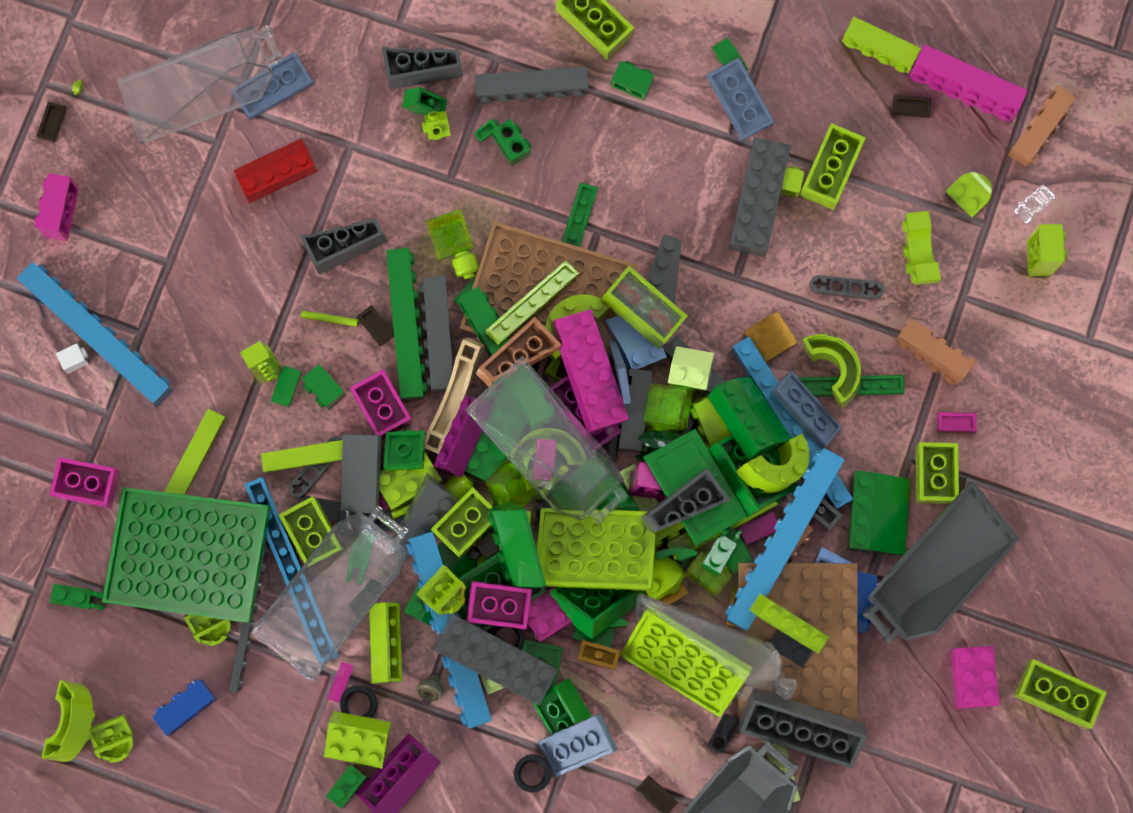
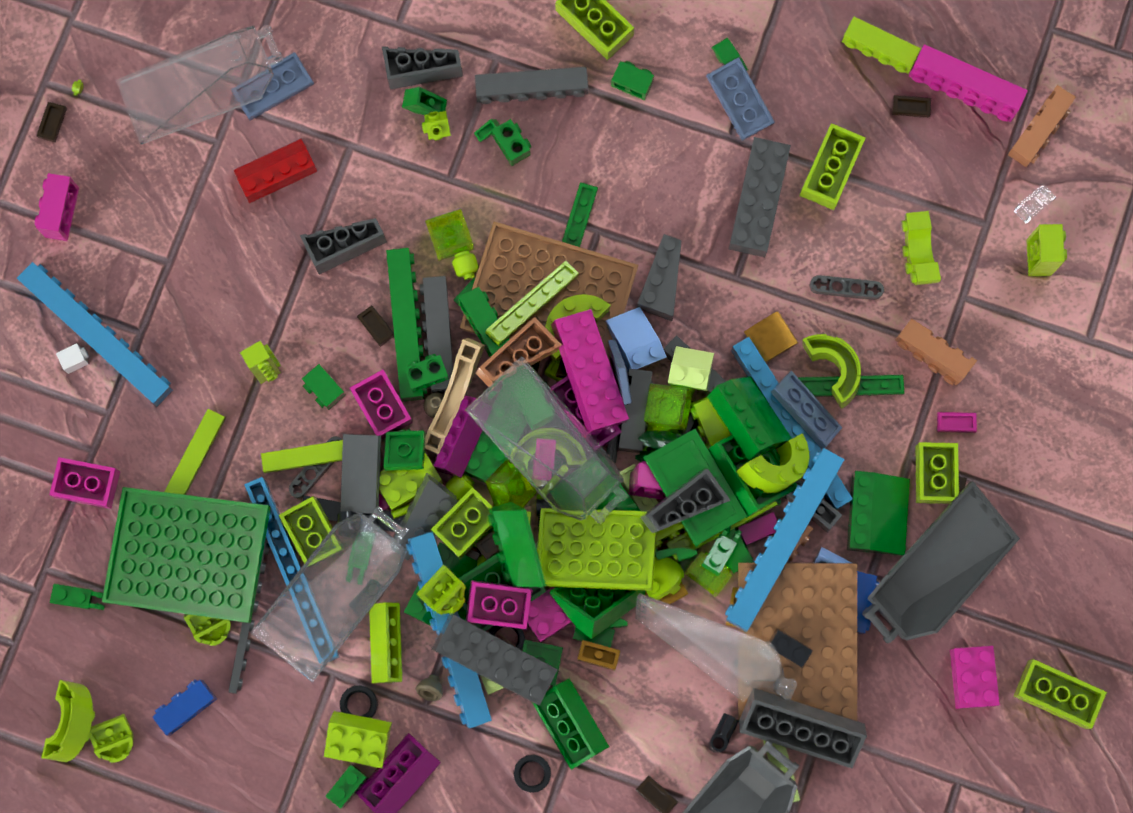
green tile [271,365,302,408] -> none
lime bar [301,310,359,327] -> none
dark pink tile [327,662,354,703] -> none
sand blue tile [538,713,618,777] -> none
brick [600,266,688,349] -> none
lime plate [619,606,753,717] -> none
lime brick [749,593,829,654] -> none
lime brick [780,167,805,198] -> none
lime slope [946,172,992,218] -> none
none -> green brick [404,354,449,393]
none -> dark tan brick [423,392,444,418]

